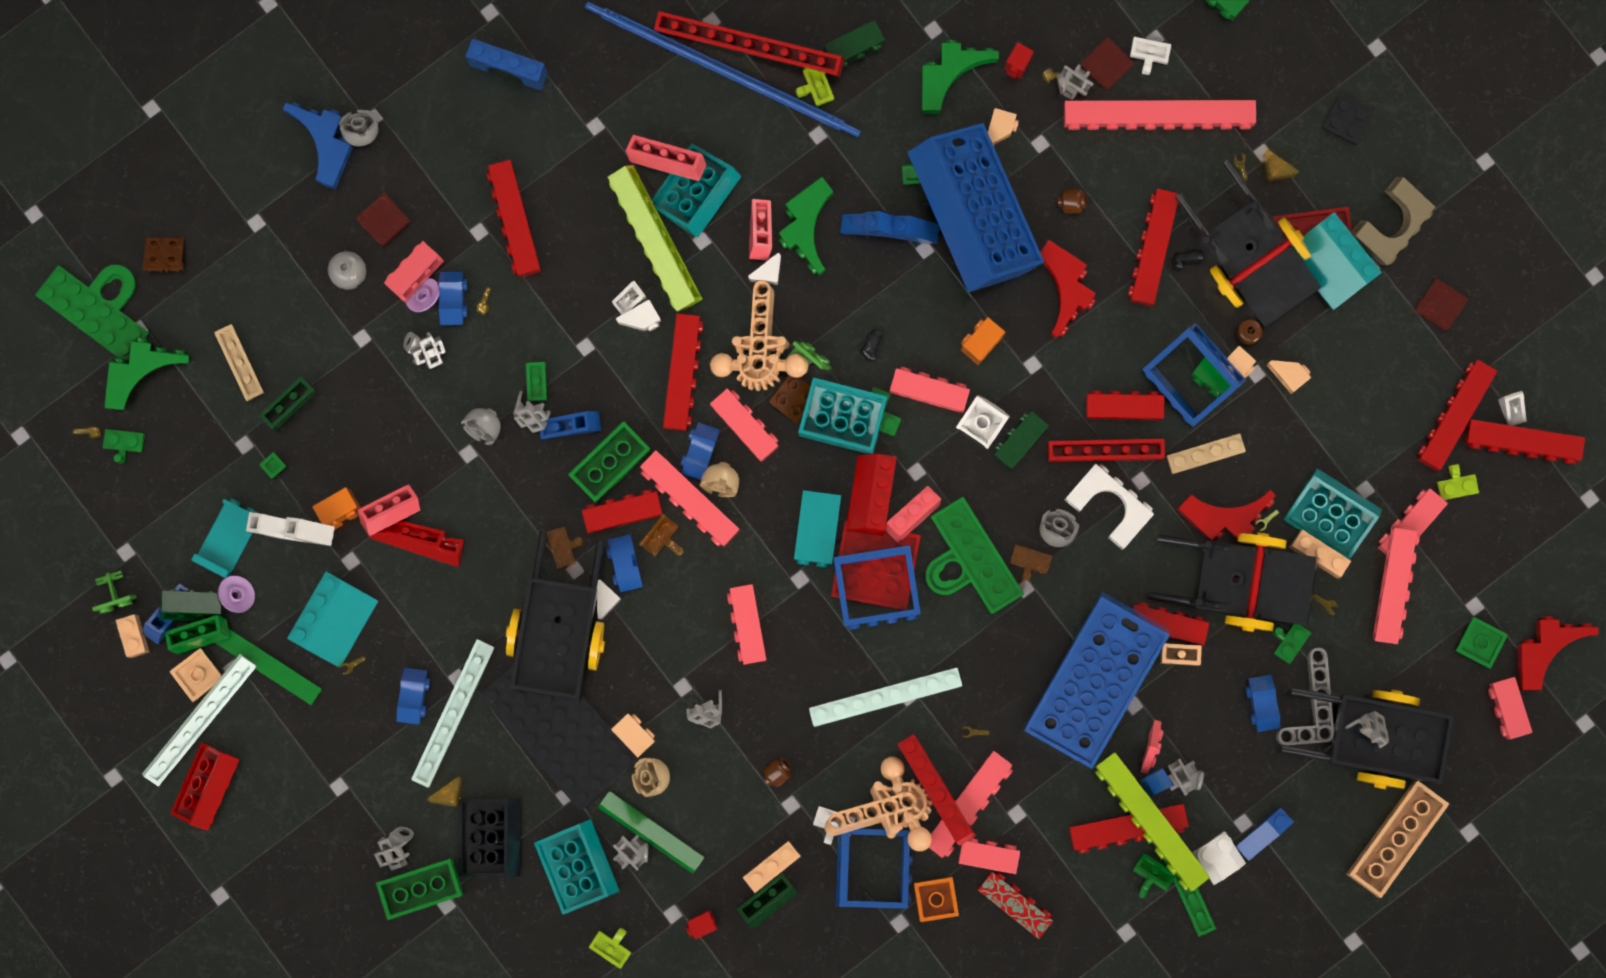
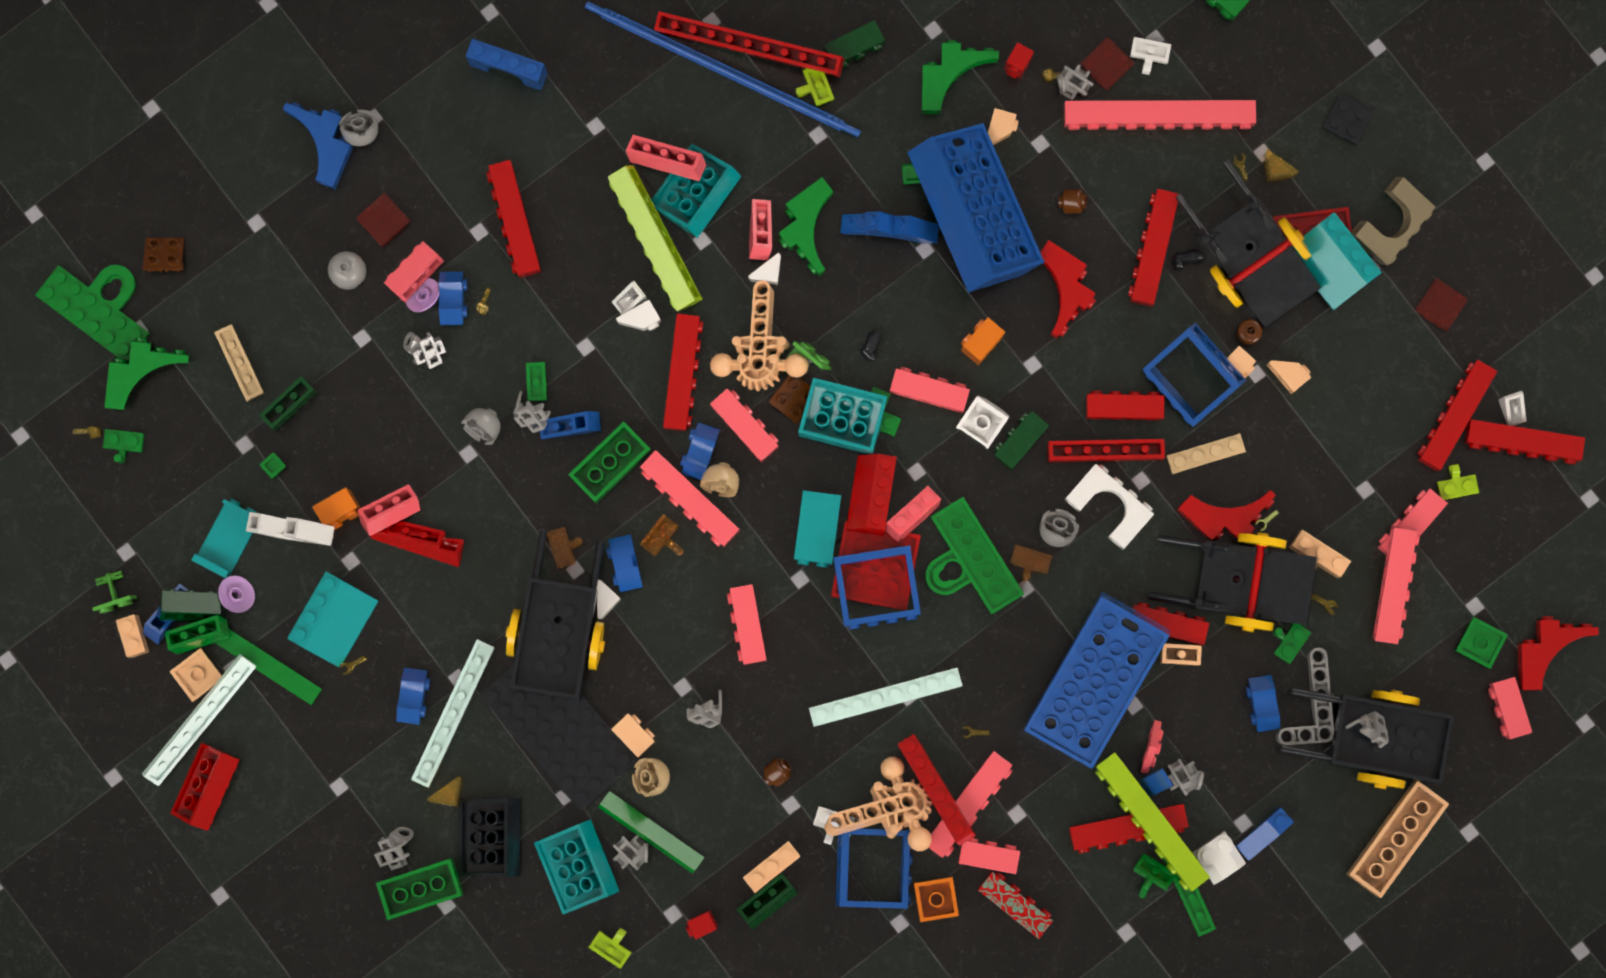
red brick [582,489,663,534] -> none
green brick [1191,357,1231,398] -> none
teal slope [1283,468,1382,560] -> none

